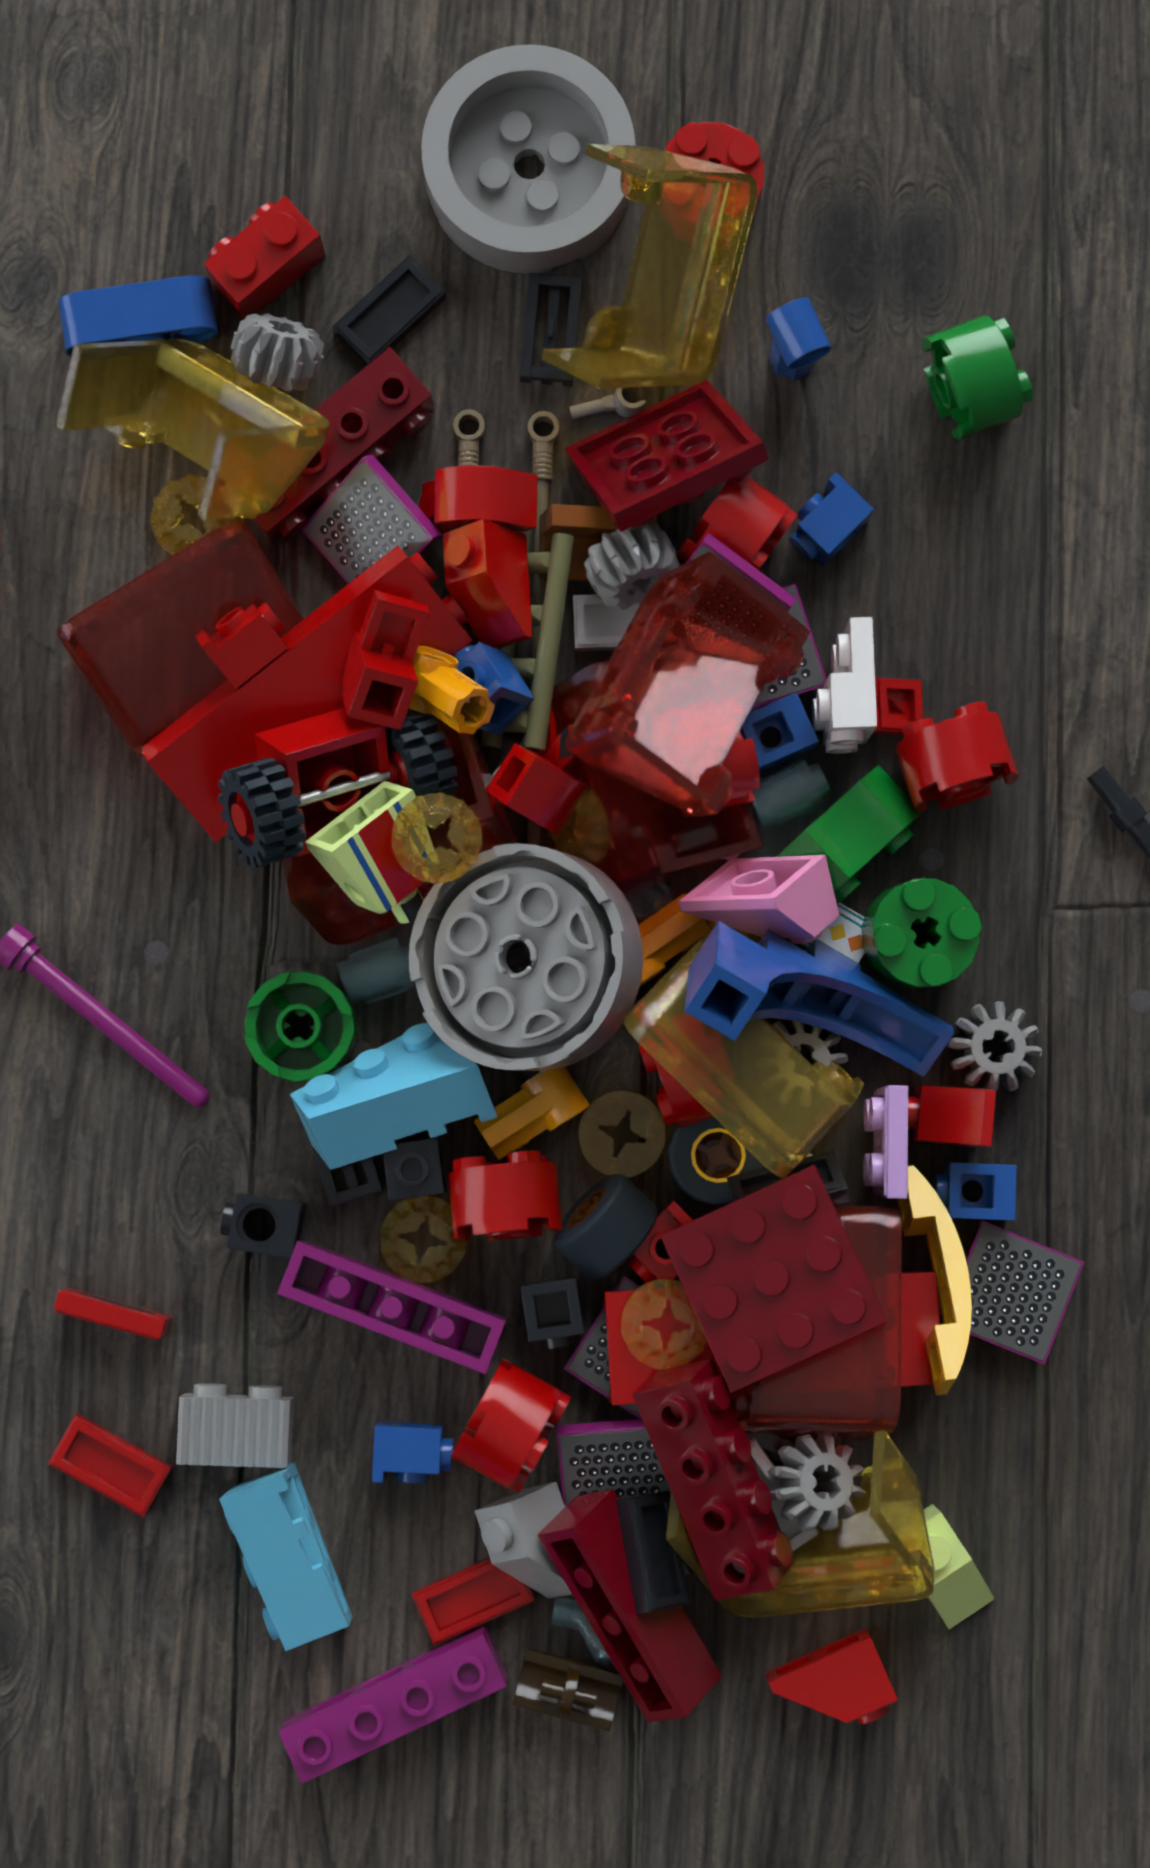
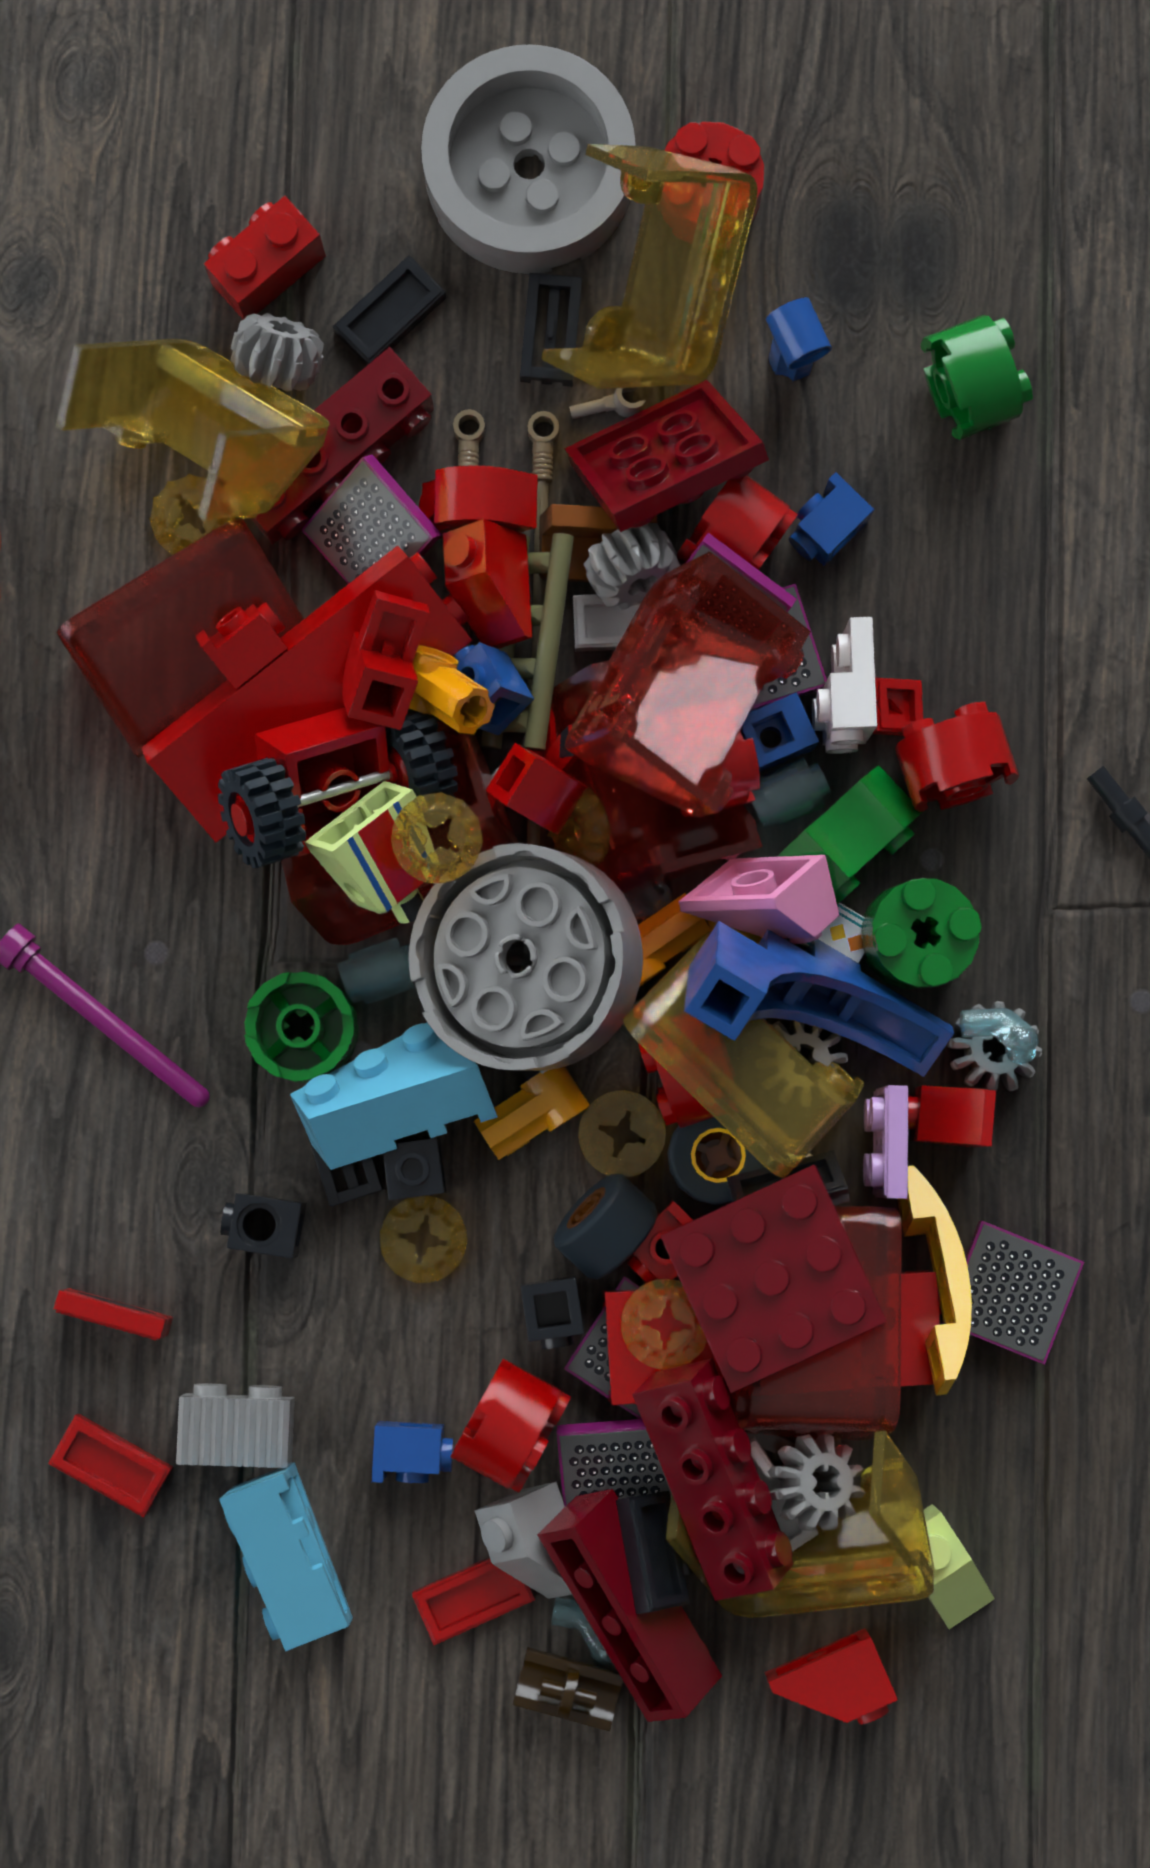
blue beam [59,275,218,358] -> none
magenta brick [277,1240,507,1374] -> none
magenta brick [278,1624,508,1784] -> none
red brick [448,1151,563,1242] -> none
blue brick [933,1162,1017,1220] -> none
none -> clear light blue arm [960,1008,1039,1064]

